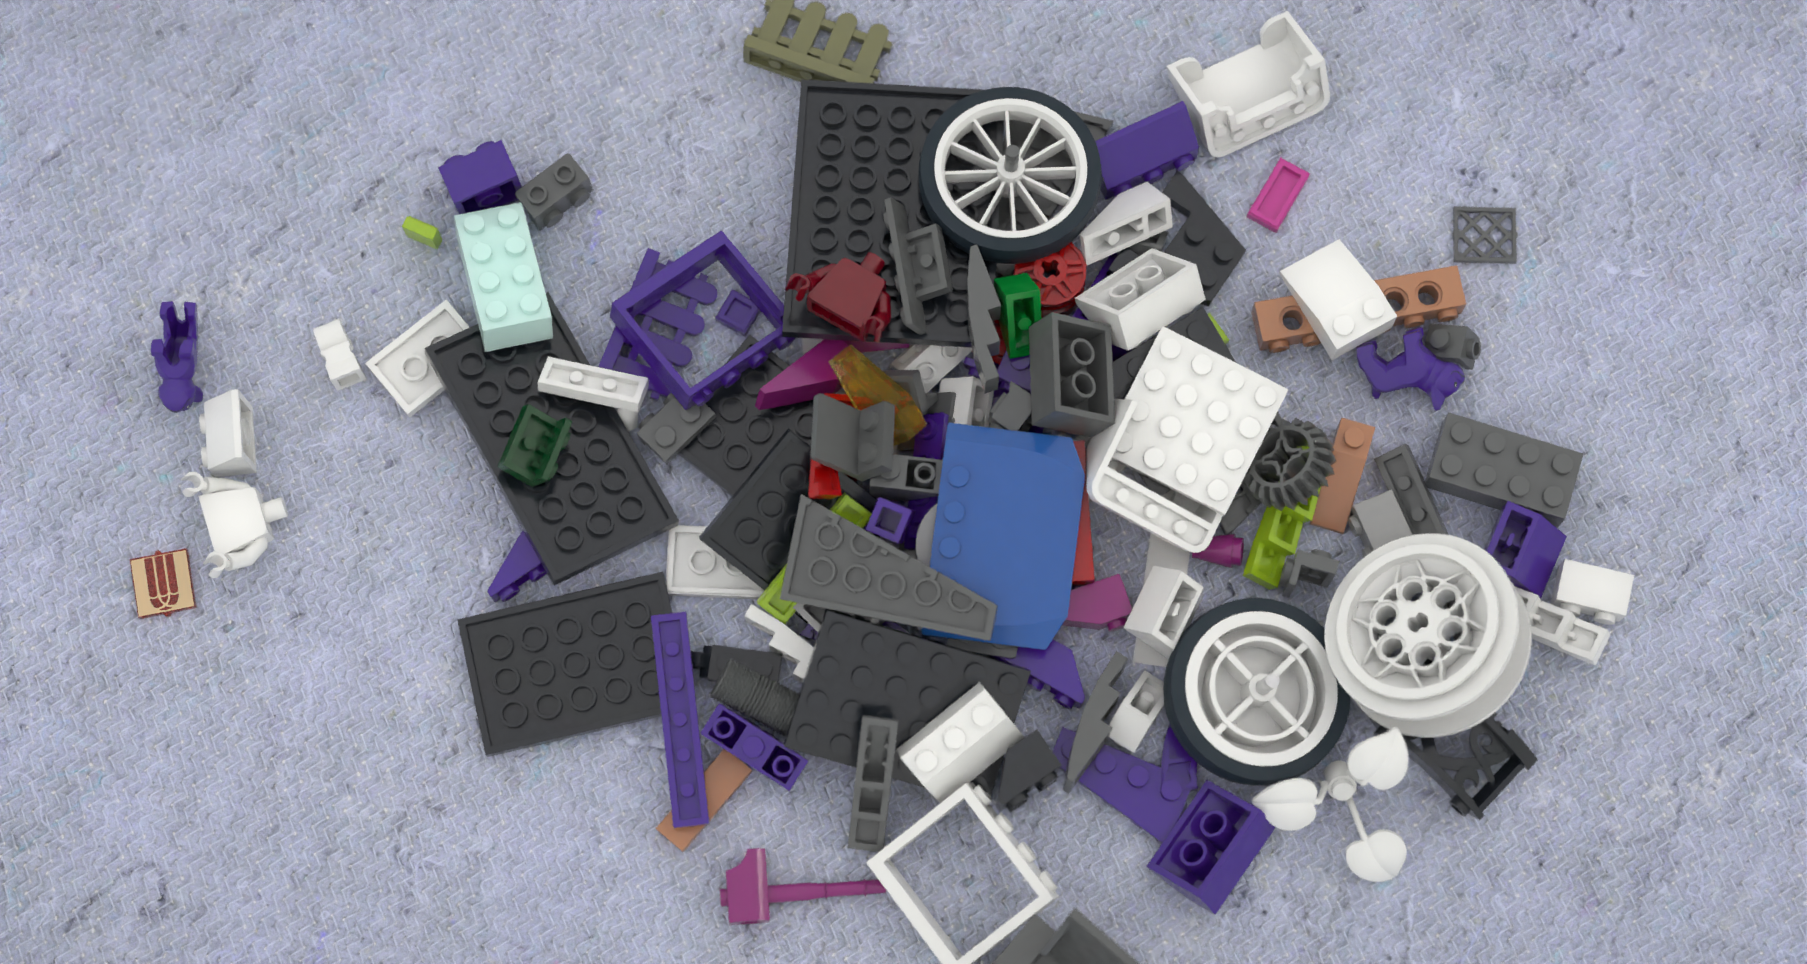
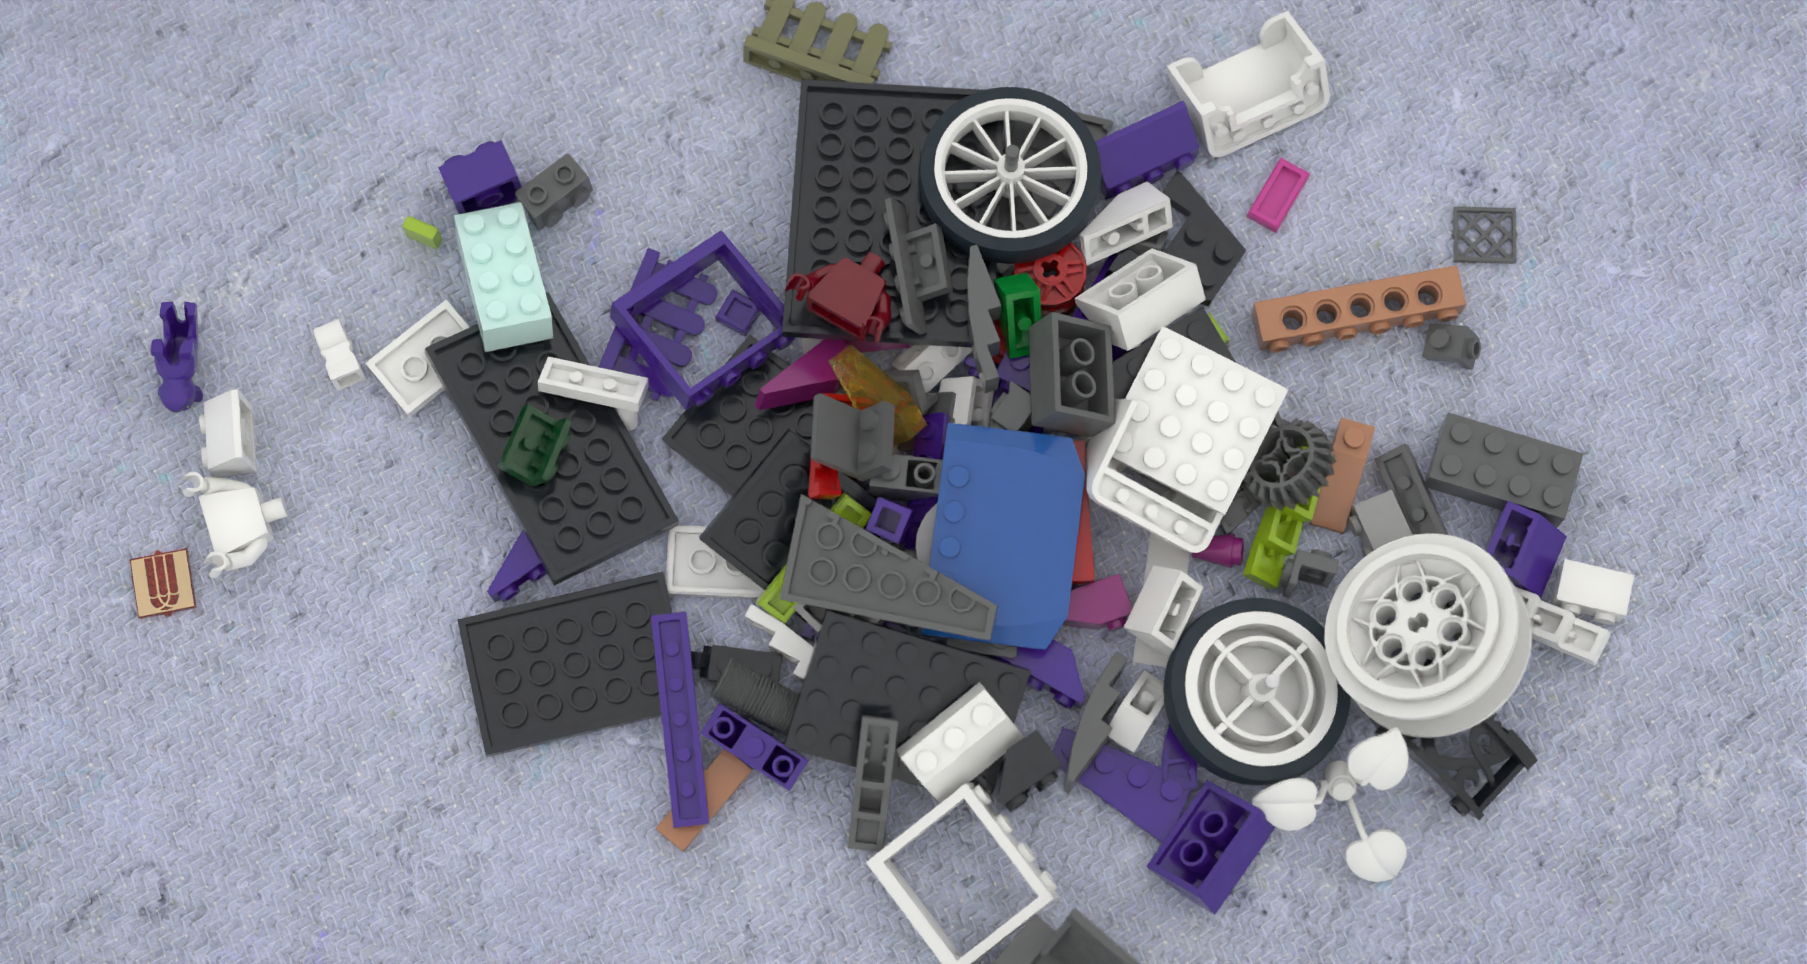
dark grey bracket [637,393,716,464] -> none
magenta piece [720,848,886,925] -> none
white slope [1279,239,1397,360] -> none
dark purple animal [1357,326,1465,411] -> none

